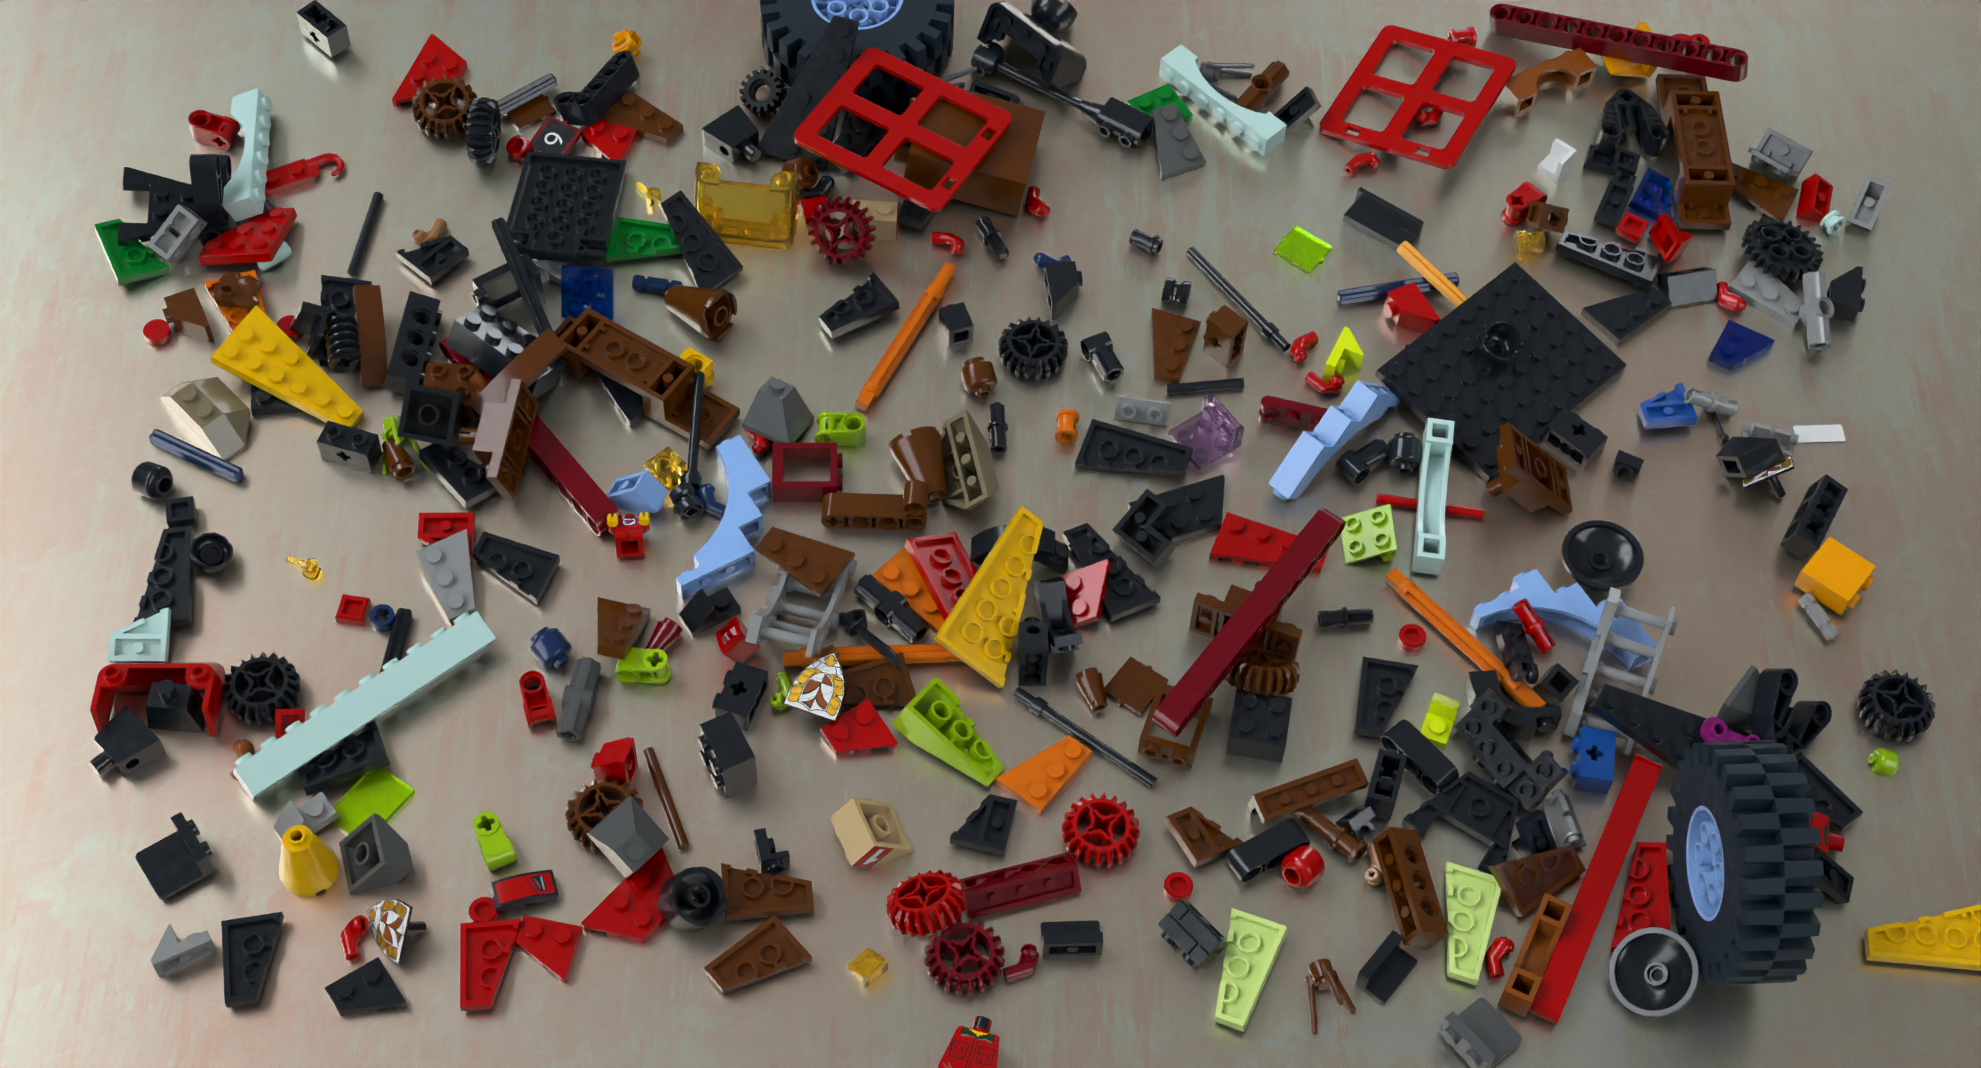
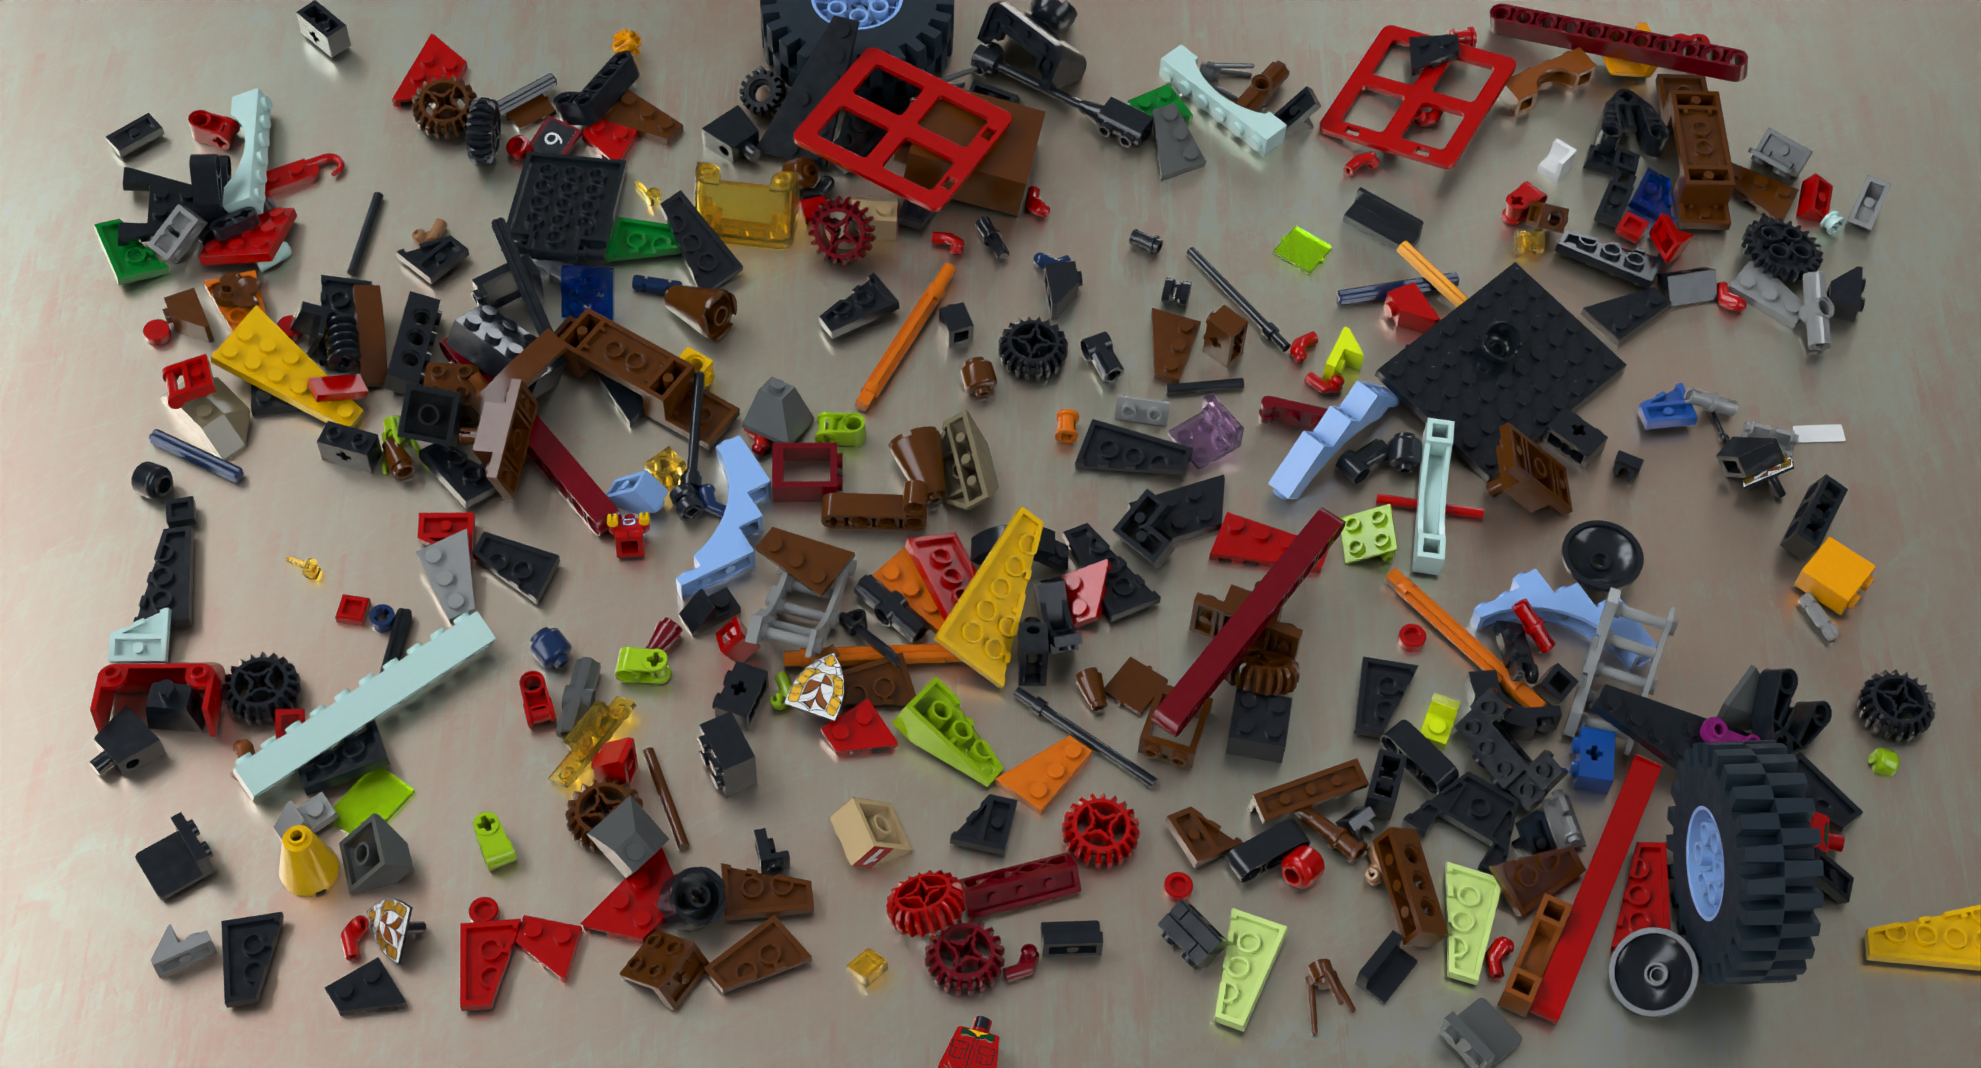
black hair [190,532,233,573] -> none
slope [490,870,559,911] -> none
reddish brown wing [597,597,651,660] -> none
black axle [987,402,1008,454] -> none
black axle [1317,607,1374,629] -> none
clear blue wing [1708,320,1775,371] -> none
none -> black plate [106,113,164,158]
none -> red plate [161,354,216,409]
none -> black beam [209,207,260,241]
none -> red tile [307,374,368,402]
none -> clear yellow bracket [548,696,637,788]
none -> reddish brown bracket [620,929,709,1011]
none -> black wing [1409,34,1459,76]

